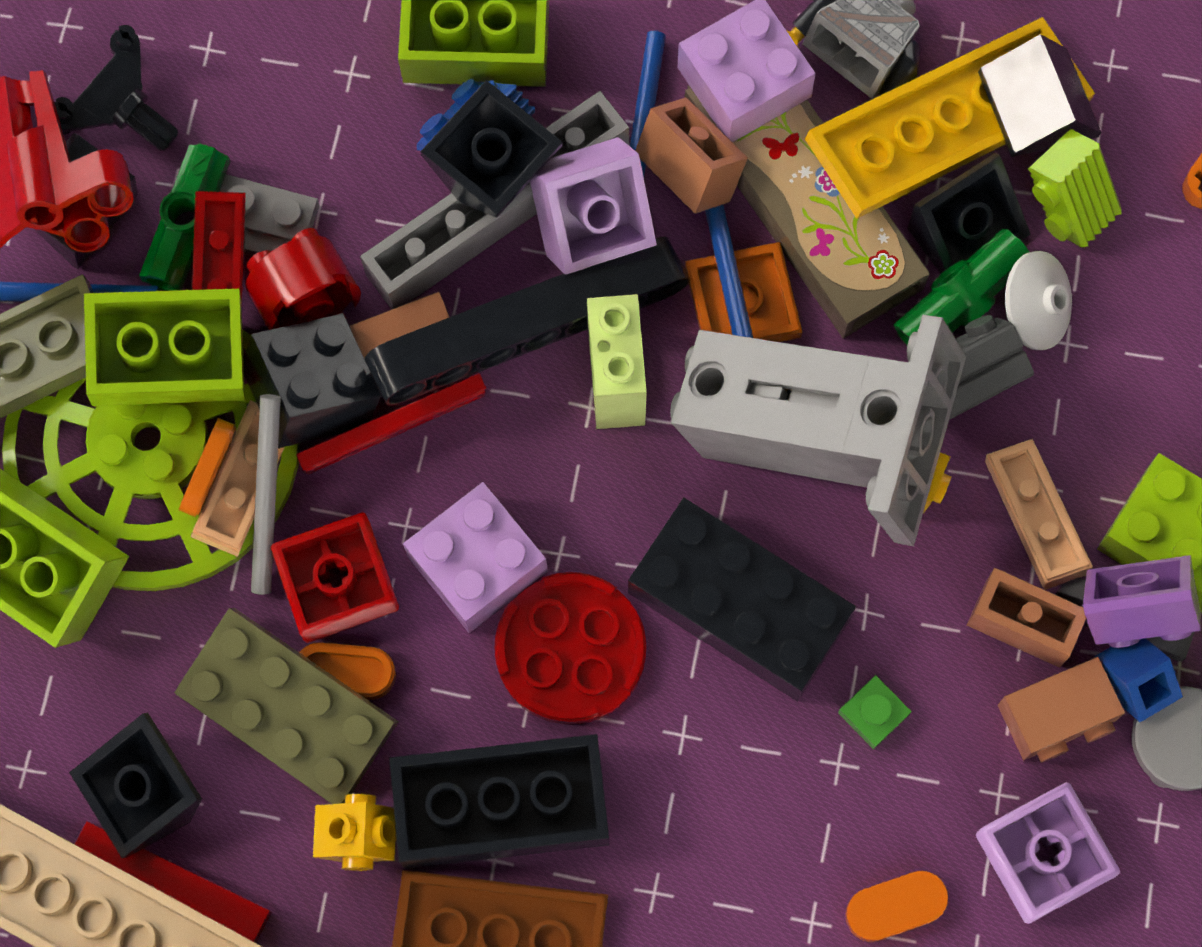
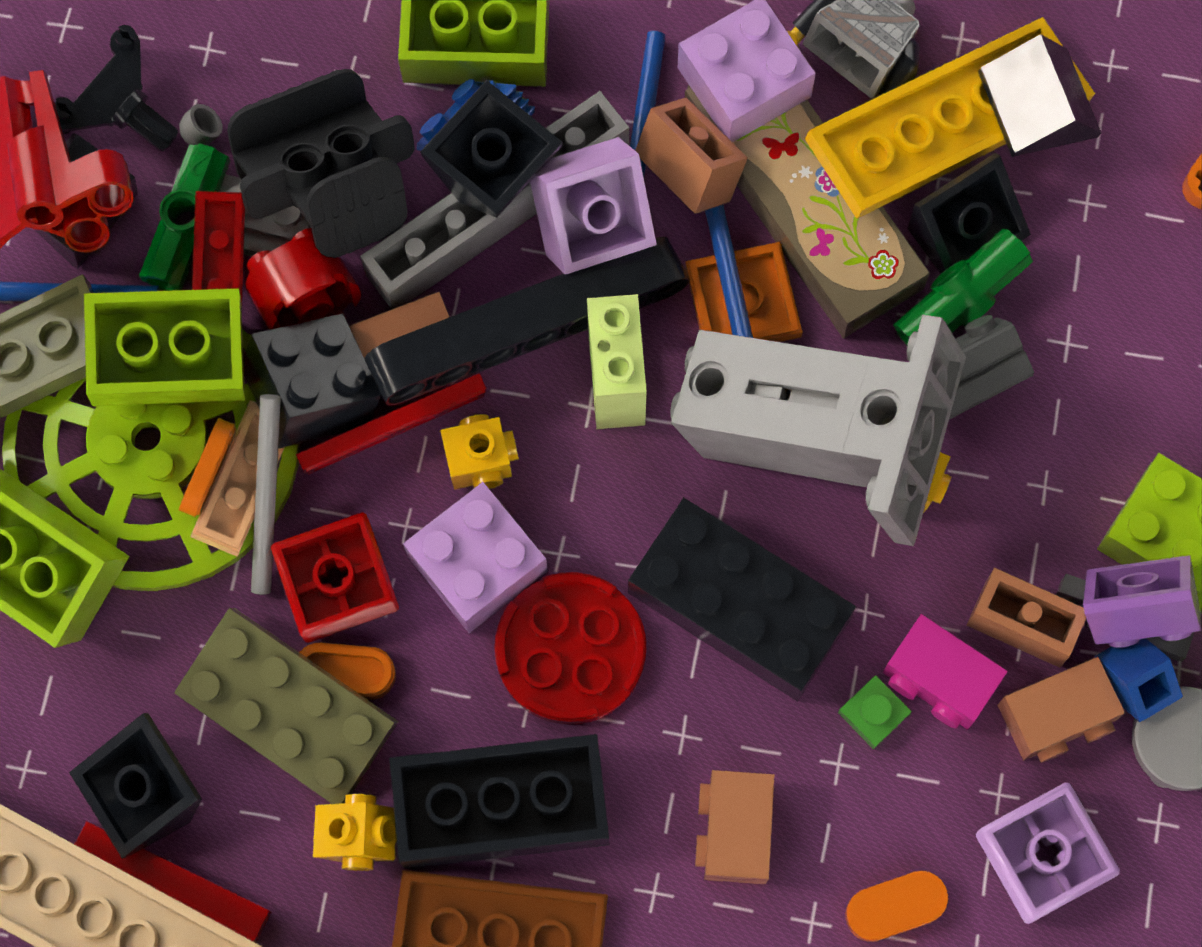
light nougat tile [985,439,1093,590] -> none
white dish [1005,251,1072,350] -> none
lime brick [1028,129,1122,248] -> none
none -> light grey hinge [179,104,223,145]
none -> black piece [227,69,415,258]
none -> yellow brick [440,414,519,490]
none -> nougat brick [695,770,774,884]
none -> dark pink brick [882,614,1008,730]

